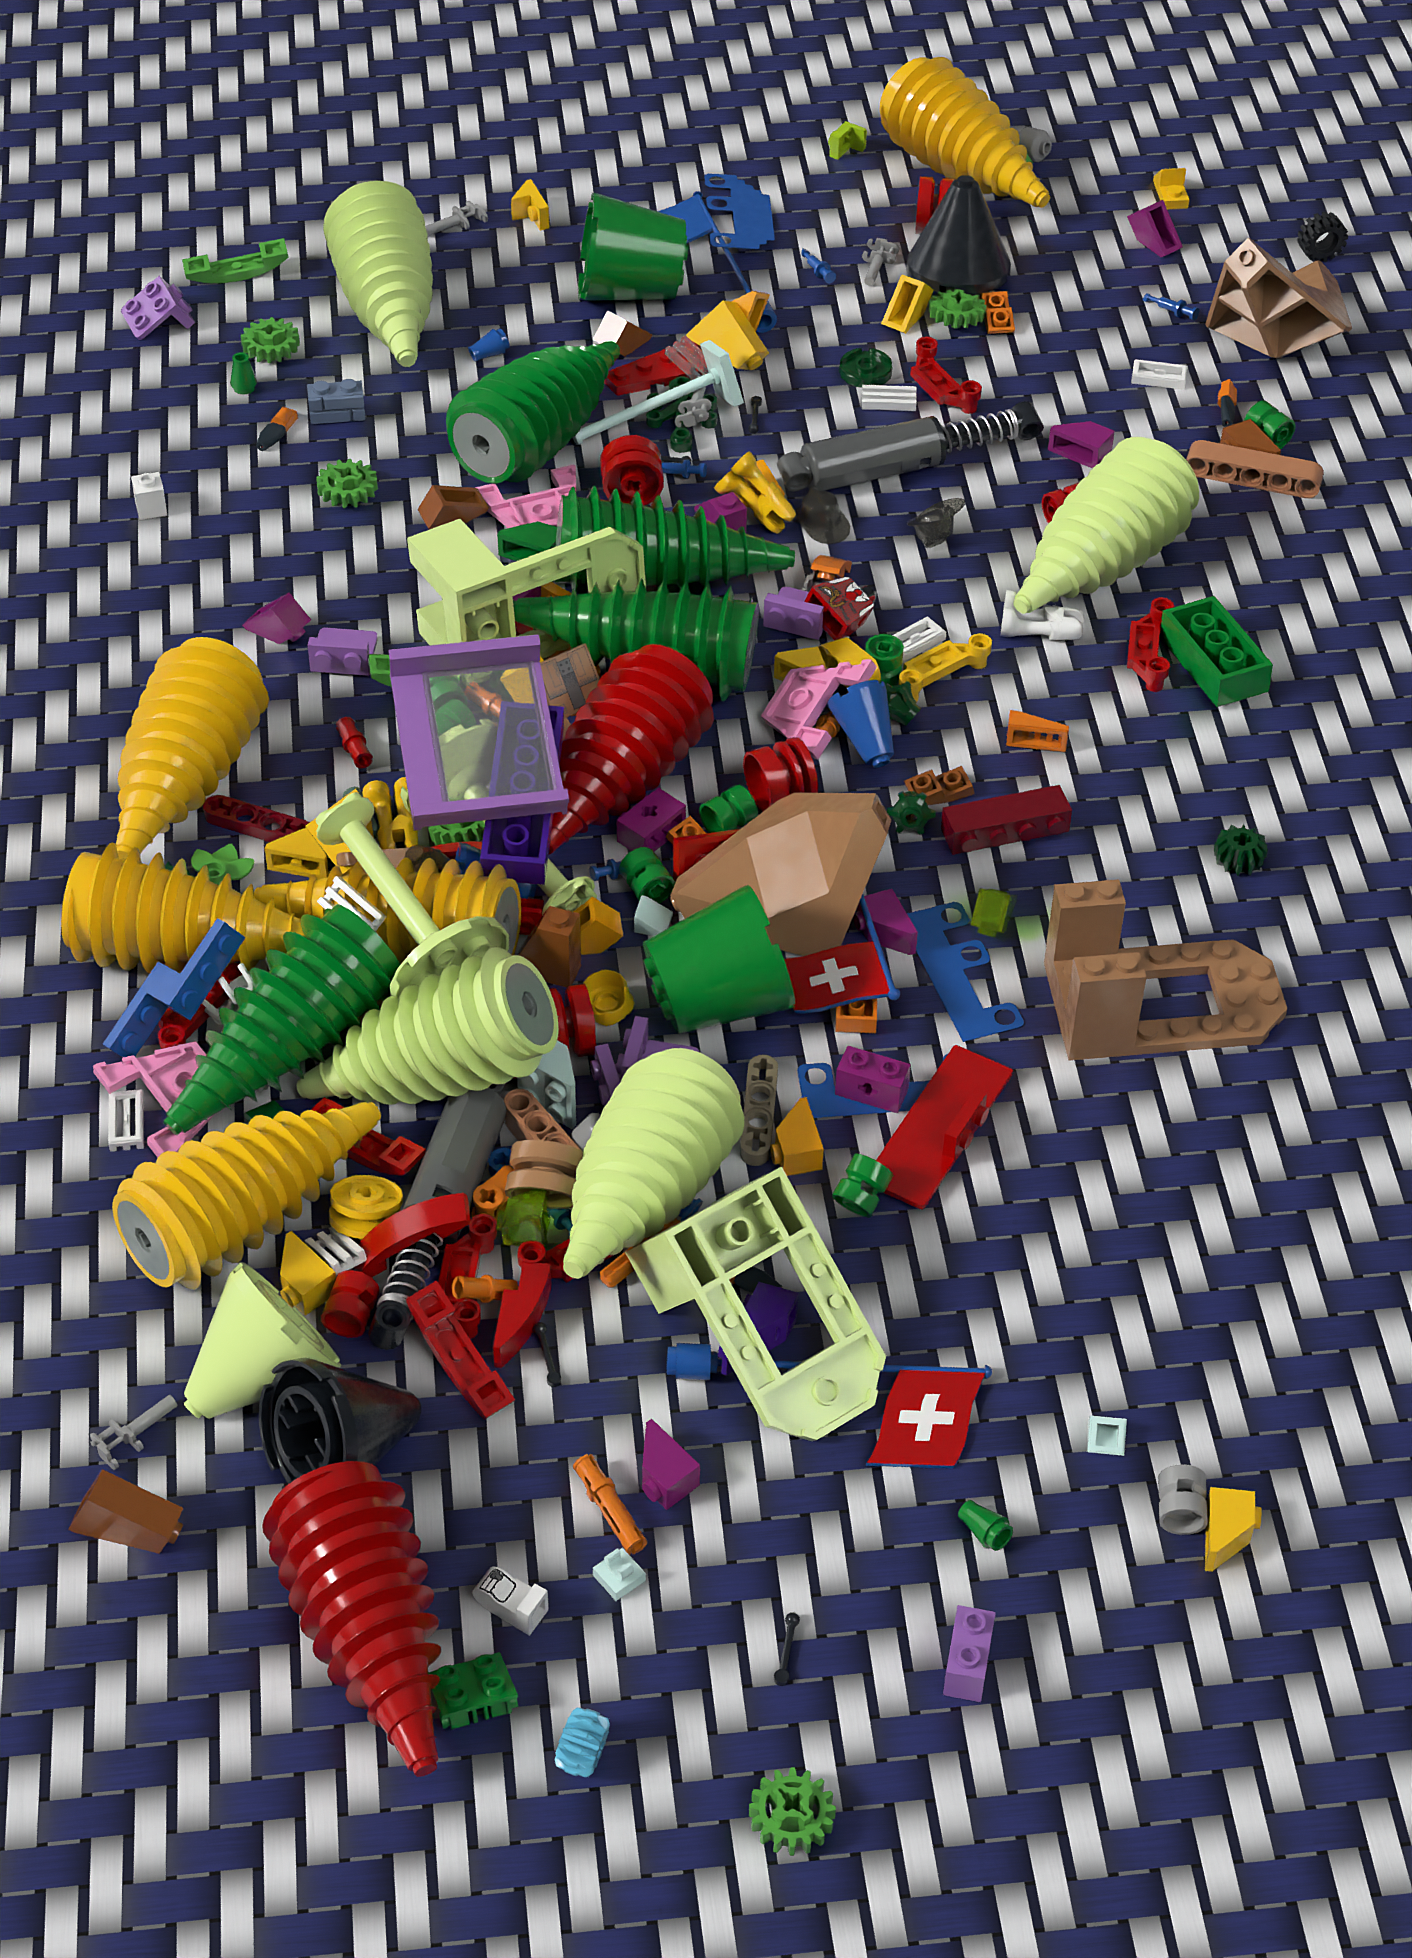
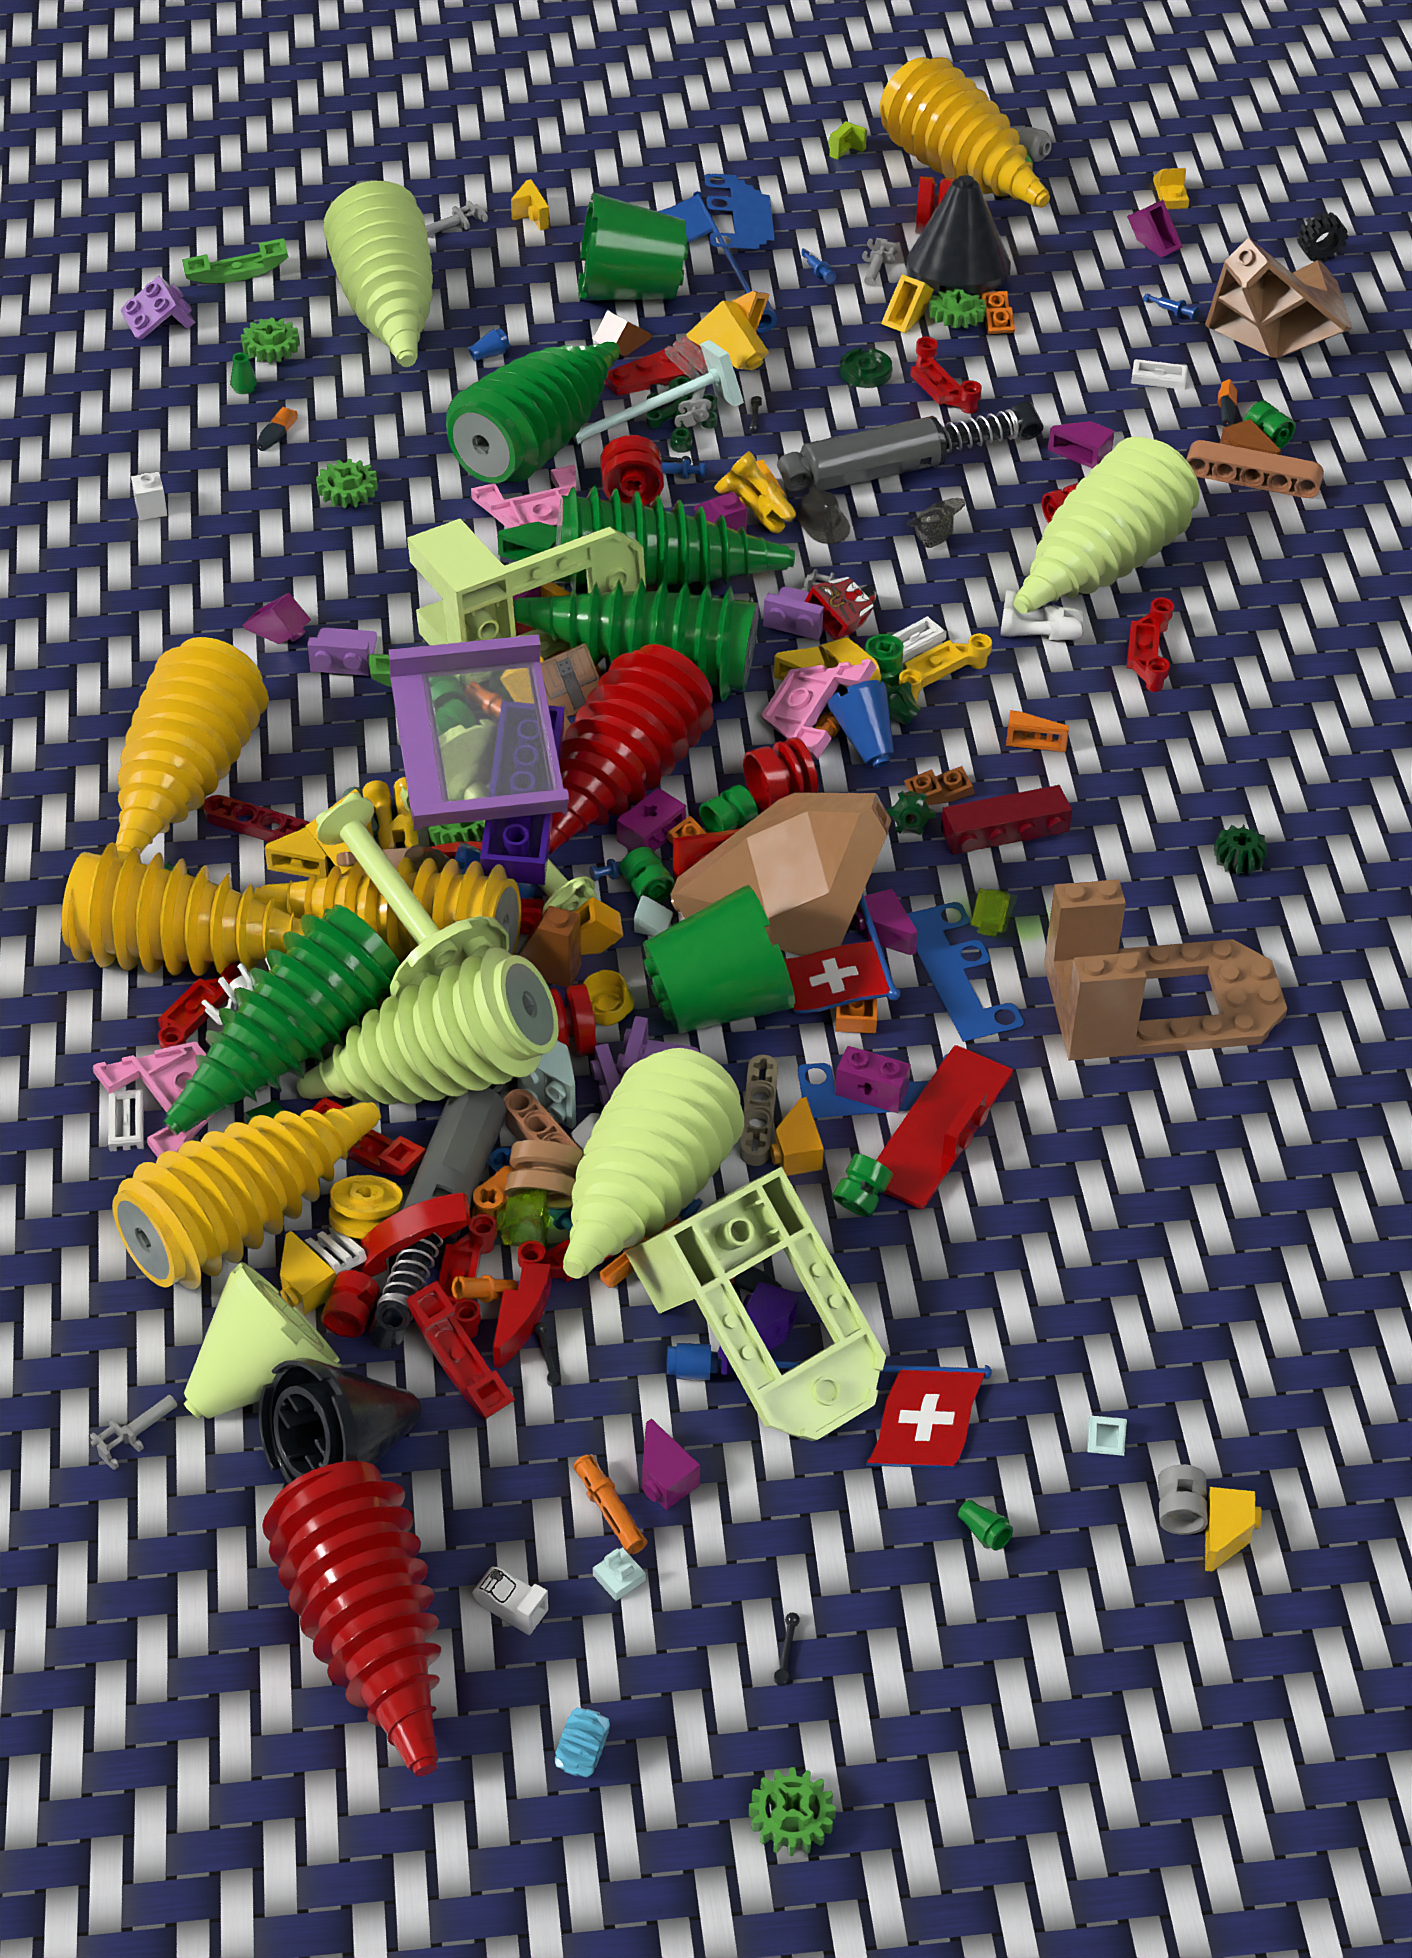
dark orange slope [68,1469,183,1554] -> none
blue bracket [103,918,245,1058] -> none
bright green plate [191,844,254,885] -> none
sand blue brick [307,379,365,424] -> none
white tile [317,876,387,932] -> none
red pin [336,717,373,769] -> none
dark orange slope [417,485,489,530] -> none
green hinge [428,1652,518,1730] -> none
orange slope [811,555,852,582] -> none
white tile [862,385,917,411] -> none
medium lavender brick [943,1605,996,1702] -> none
green brick [1160,596,1273,707] -> none

